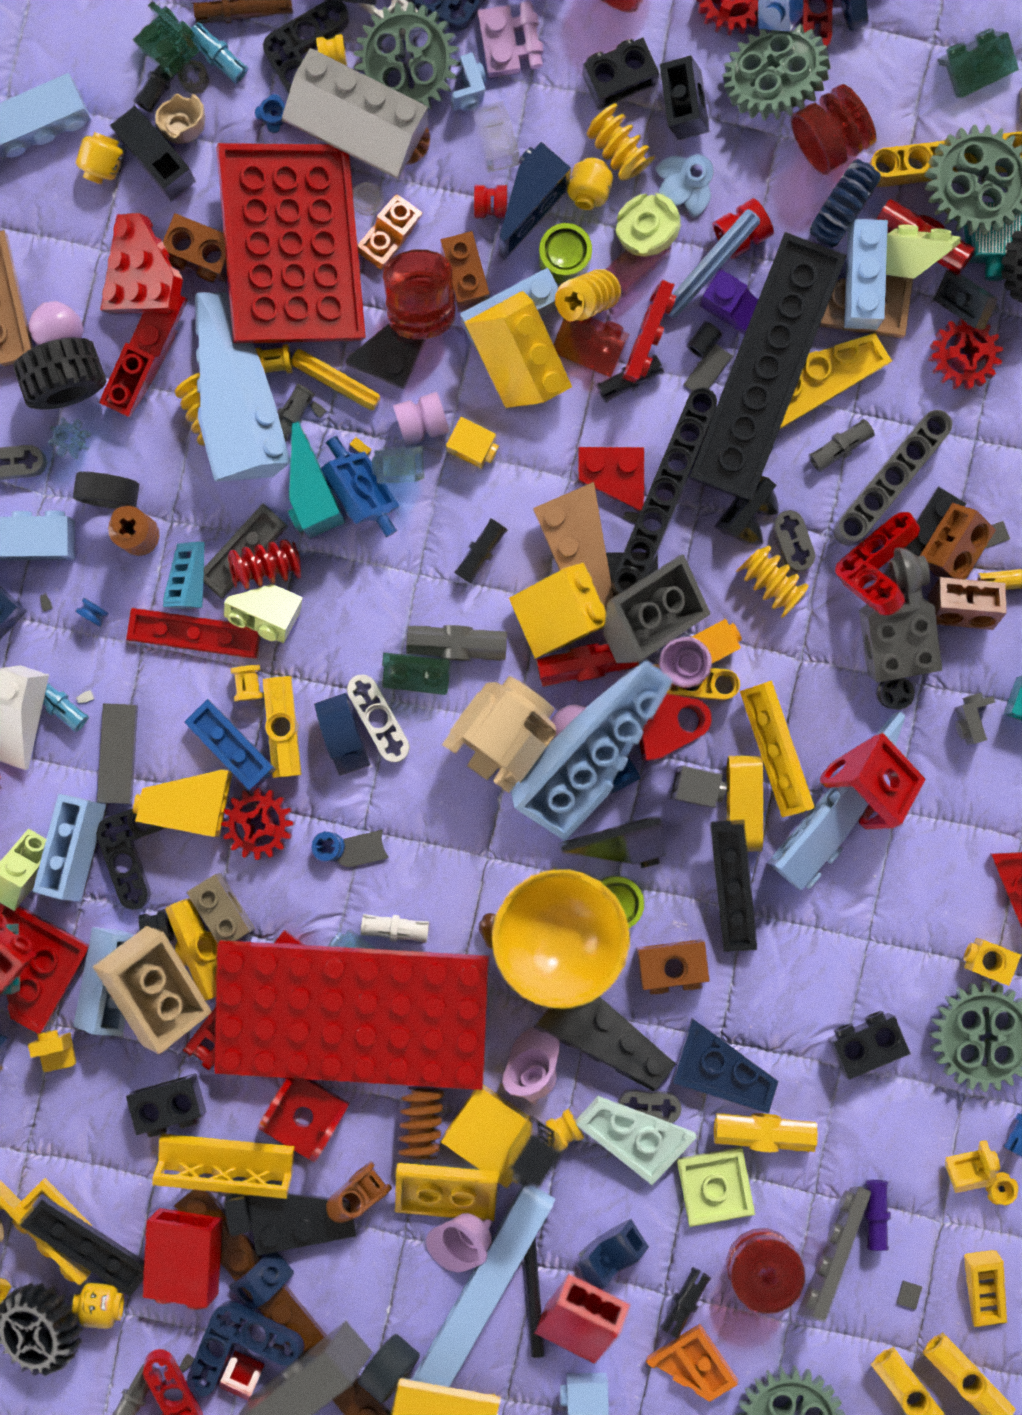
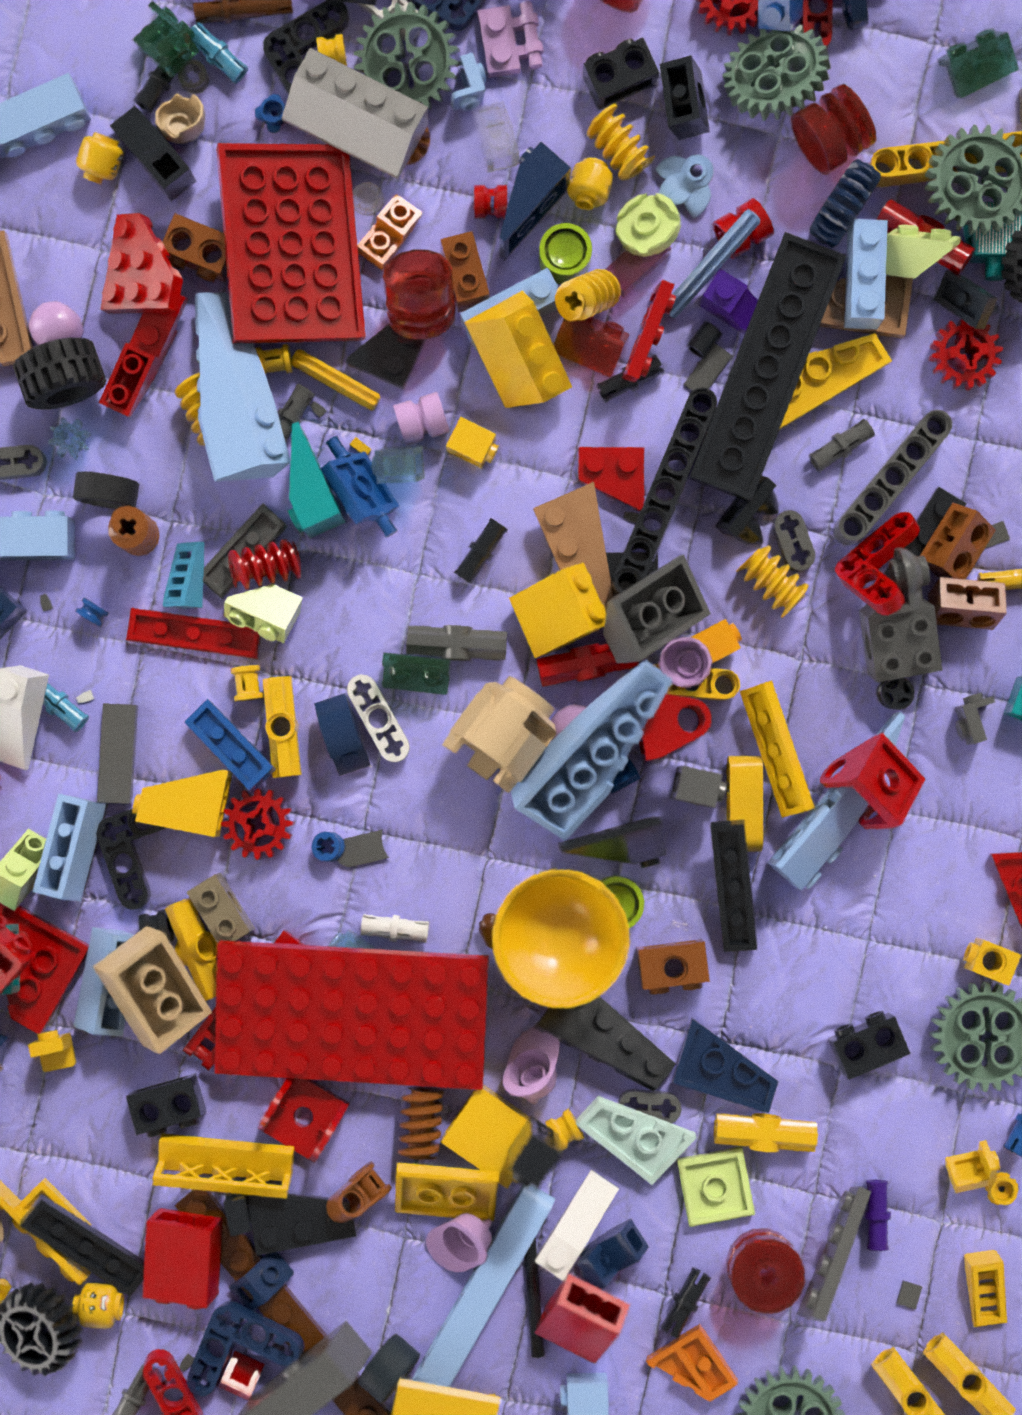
none -> white slope [535,1170,619,1281]

